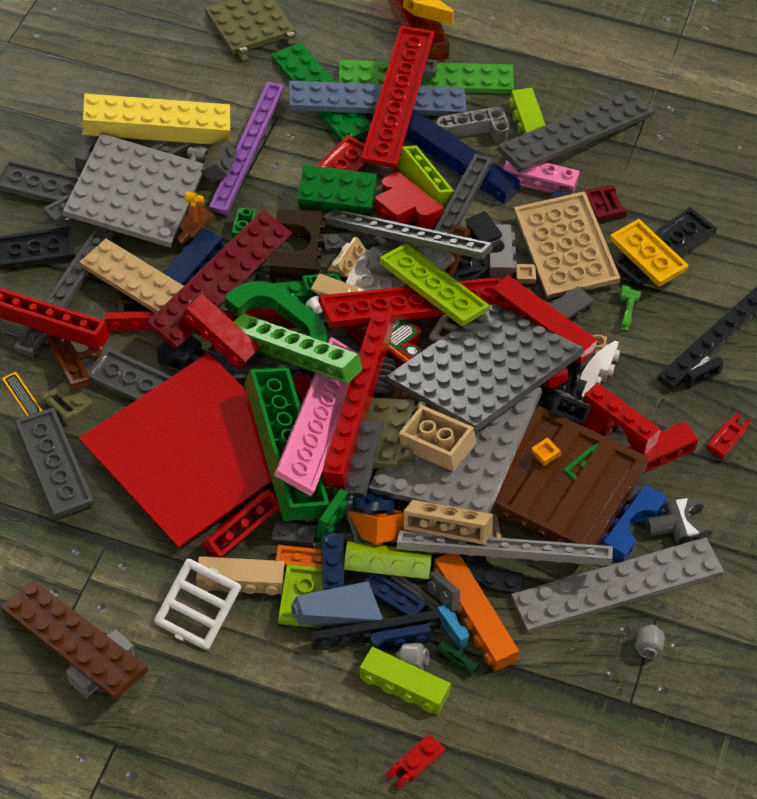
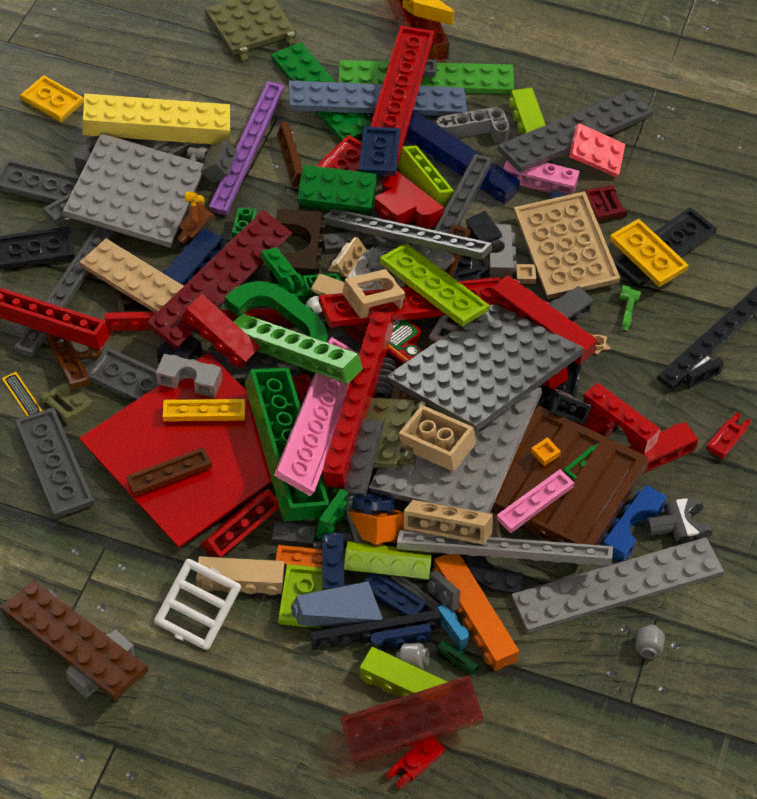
white slope [577,341,620,401] -> none
none -> yellow tile [20,75,84,122]
none -> reddish brown plate [126,447,212,497]
none -> light grey arch [156,354,222,398]
none -> yellow plate [163,399,245,421]
none -> green hinge [260,247,304,291]
none -> reddish brown plate [277,121,303,186]
none -> clear red brick [340,675,484,765]
none -> tan panel [342,269,405,319]
none -> dark blue plate [359,126,400,176]
none -> bright pink plate [497,469,574,533]
none -> coral plate [569,123,625,177]

